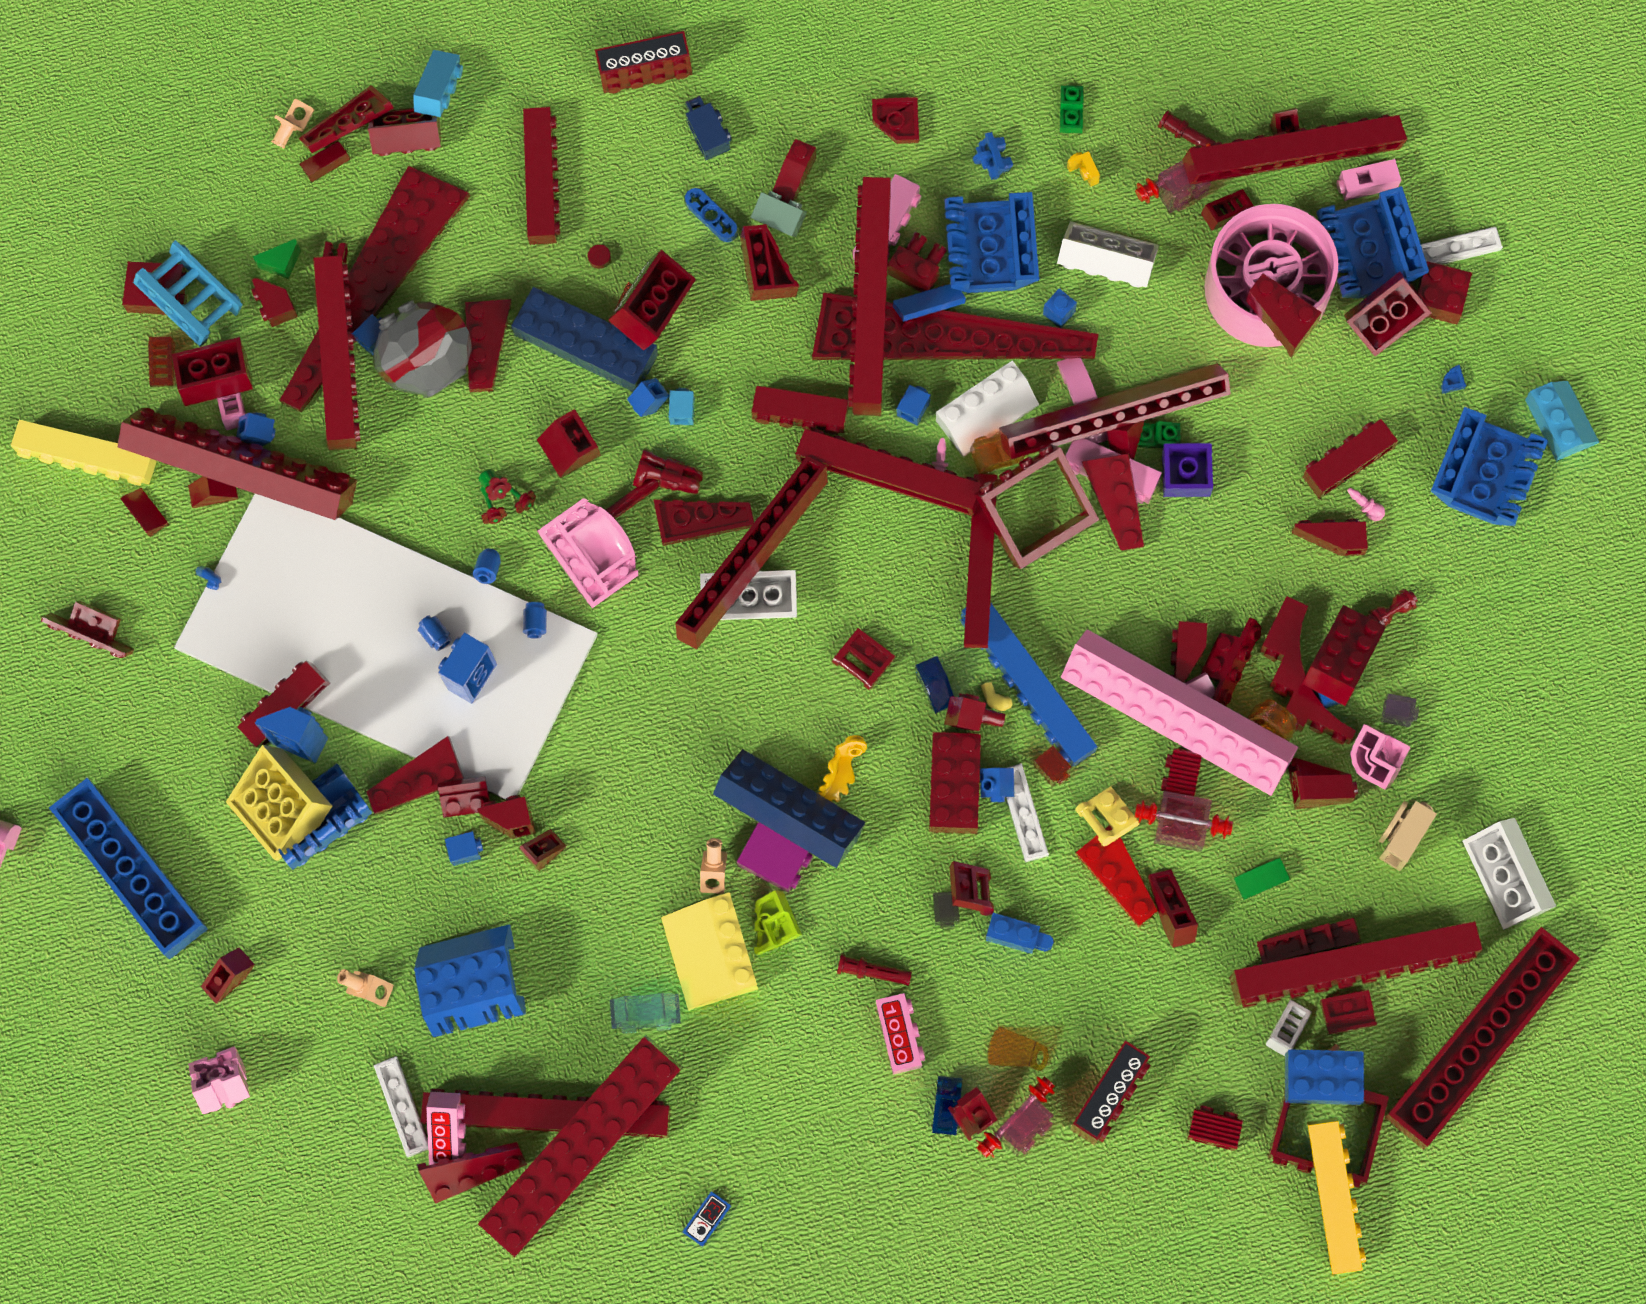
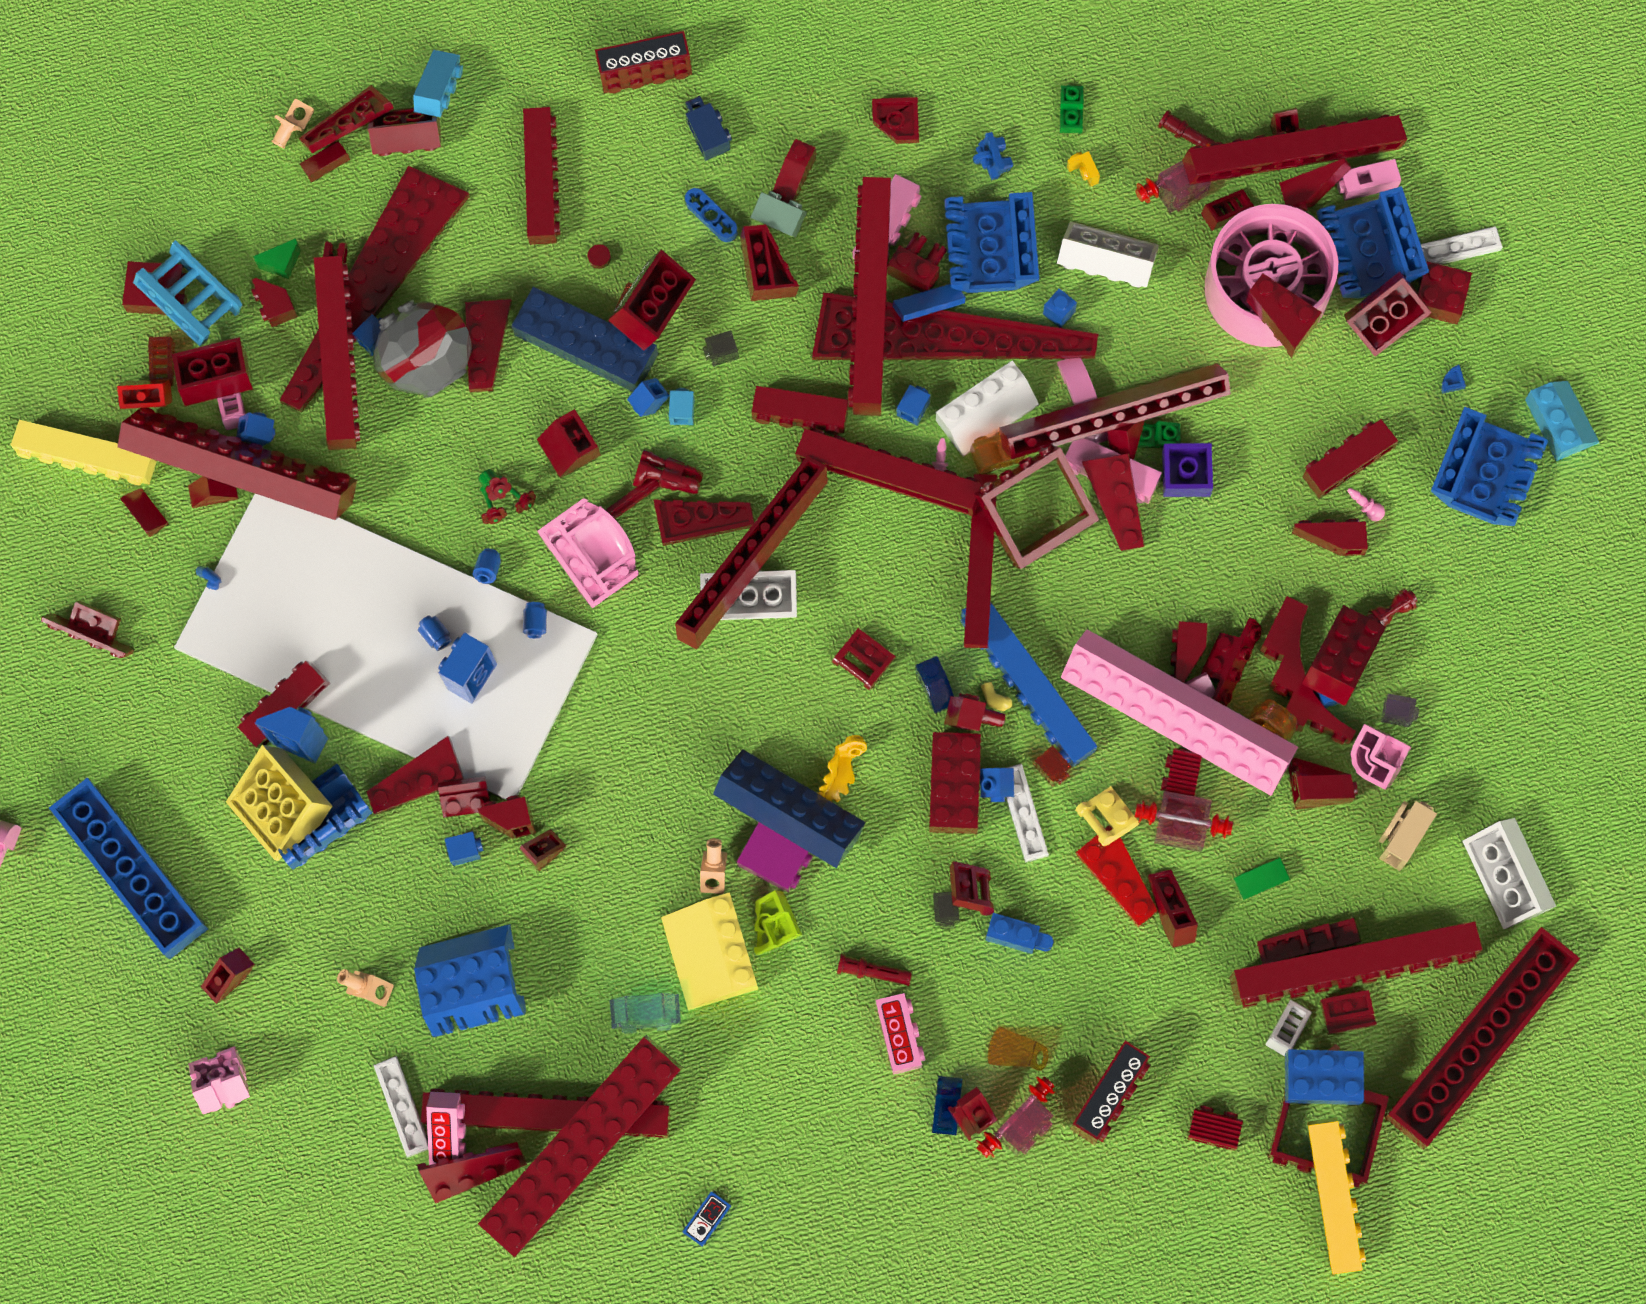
none -> red brick [117,379,173,409]
none -> clear smoke brick [702,330,739,367]
none -> dark red slope [1279,158,1351,212]

